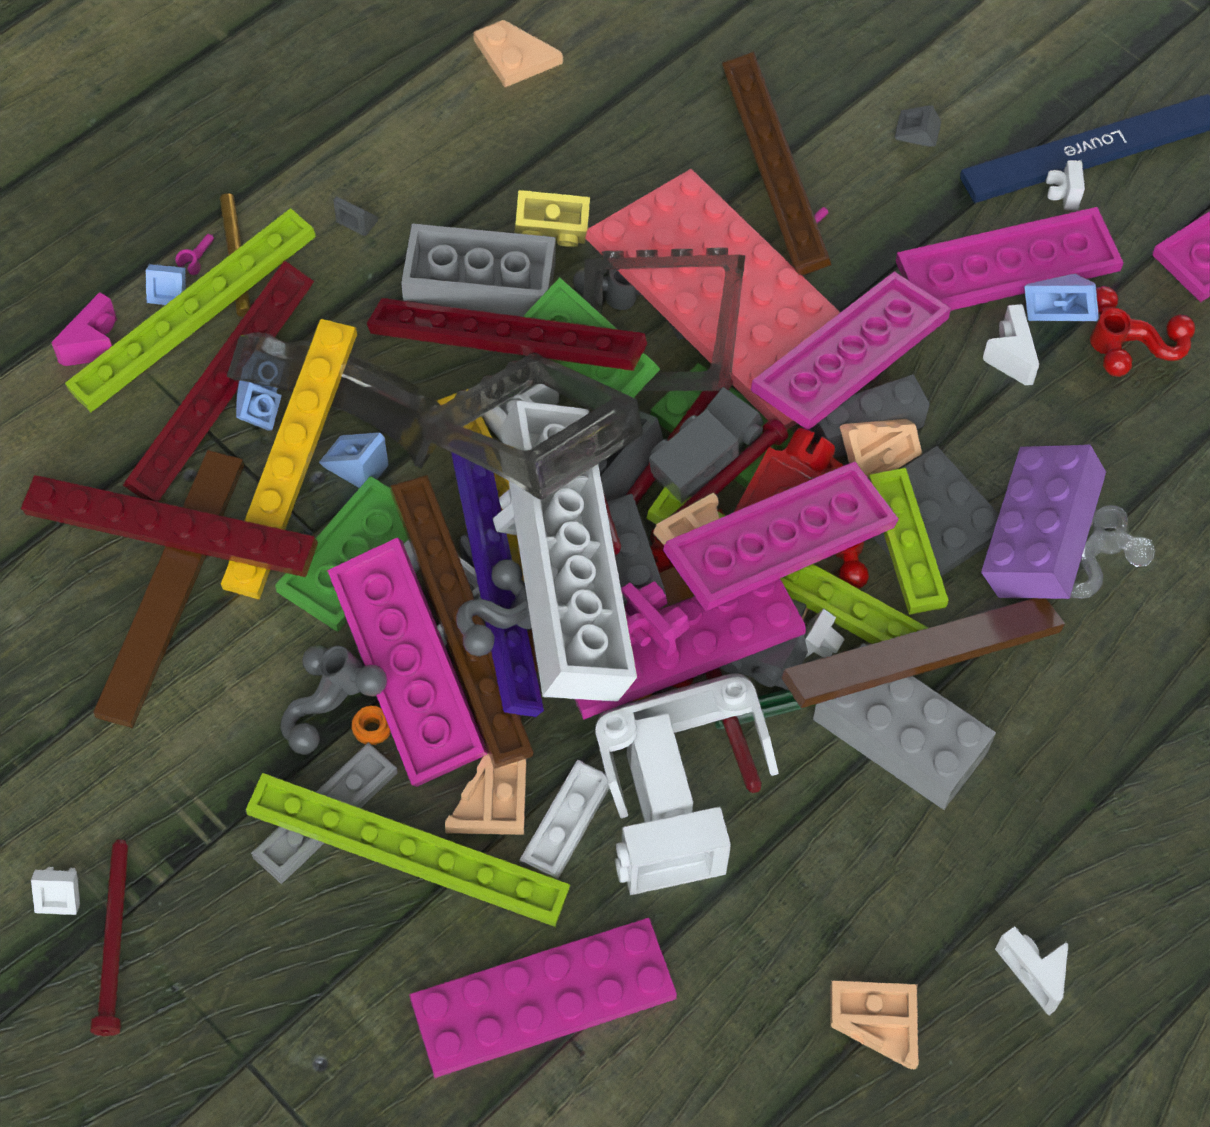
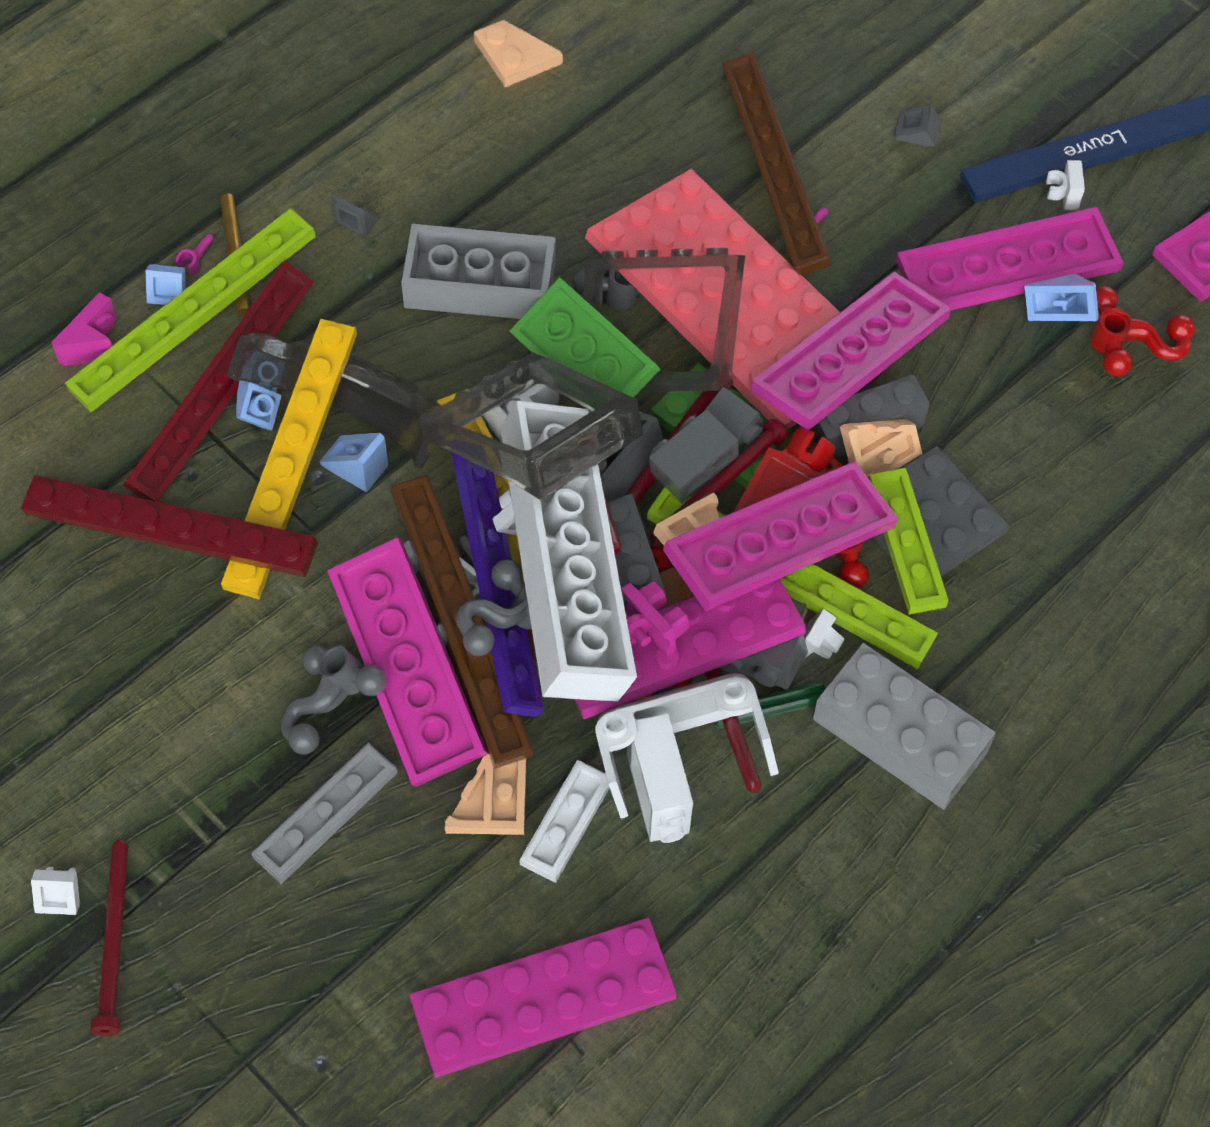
reddish brown tile [93,450,244,728] -> none
lime plate [246,773,570,927] -> none
bright green plate [275,476,408,632] -> none
orange plate [352,706,391,745] -> none
dark red plate [366,298,647,371] -> none
light yellow brick [515,190,590,247] -> none
white window [615,807,731,895] -> none
reddish brown tile [781,598,1065,708] -> none
light nougat wing [831,981,918,1069] -> none
medium lavender brick [981,445,1106,599] -> none
white slope [983,304,1039,385] -> none
white slope [995,927,1068,1015] -> none
clear piece [1070,505,1155,599] -> none

